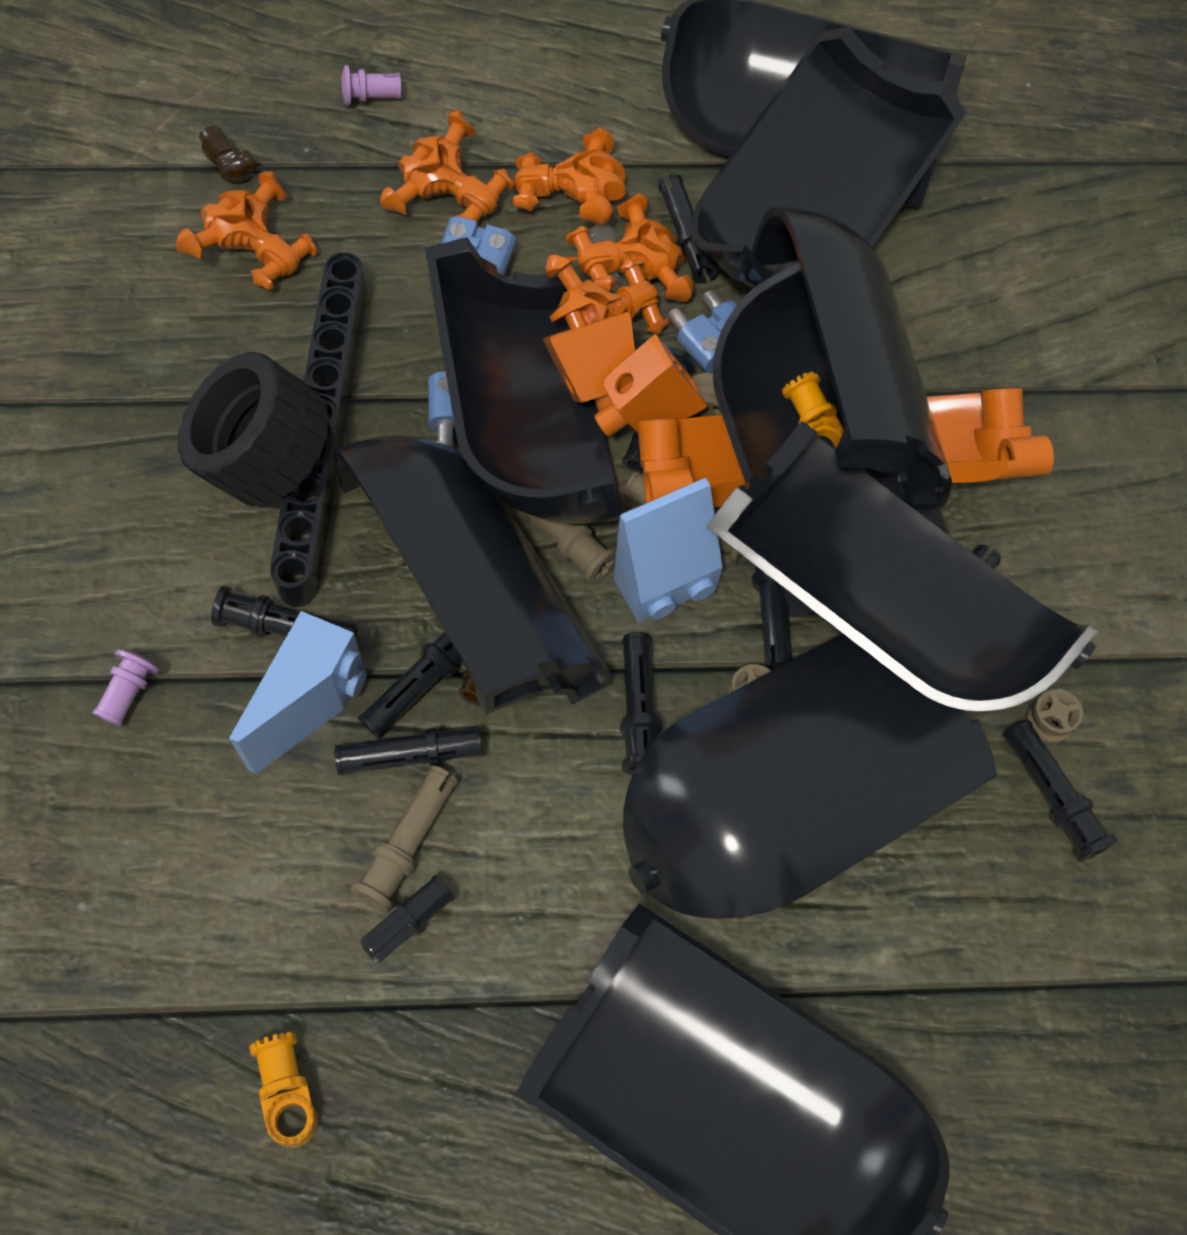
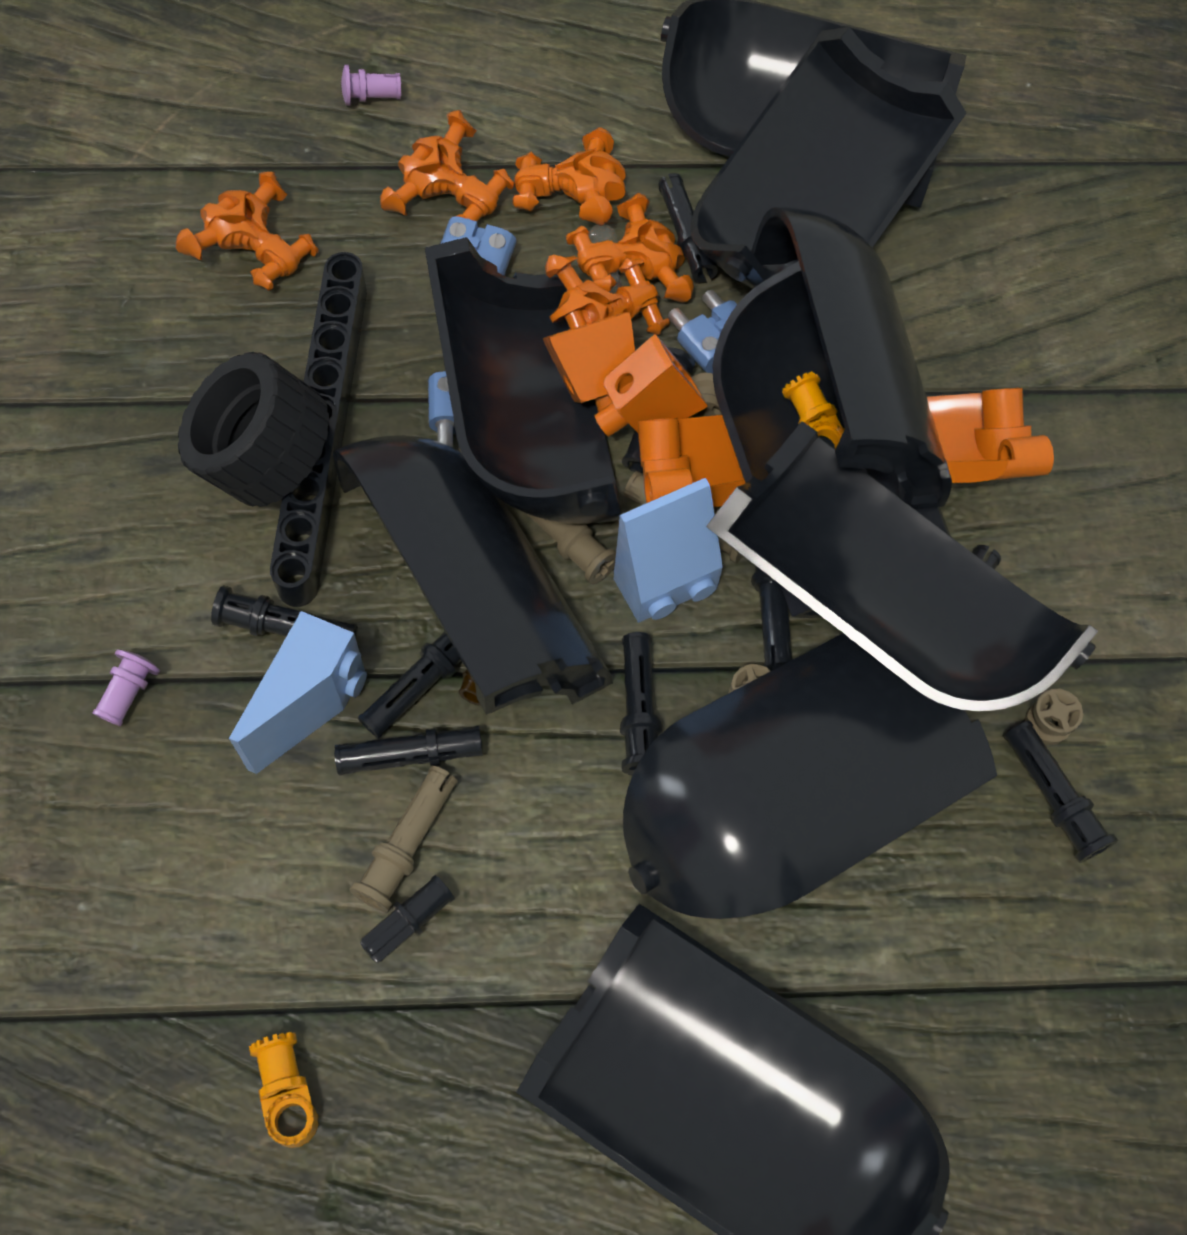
dark brown arm [199,125,257,183] -> none

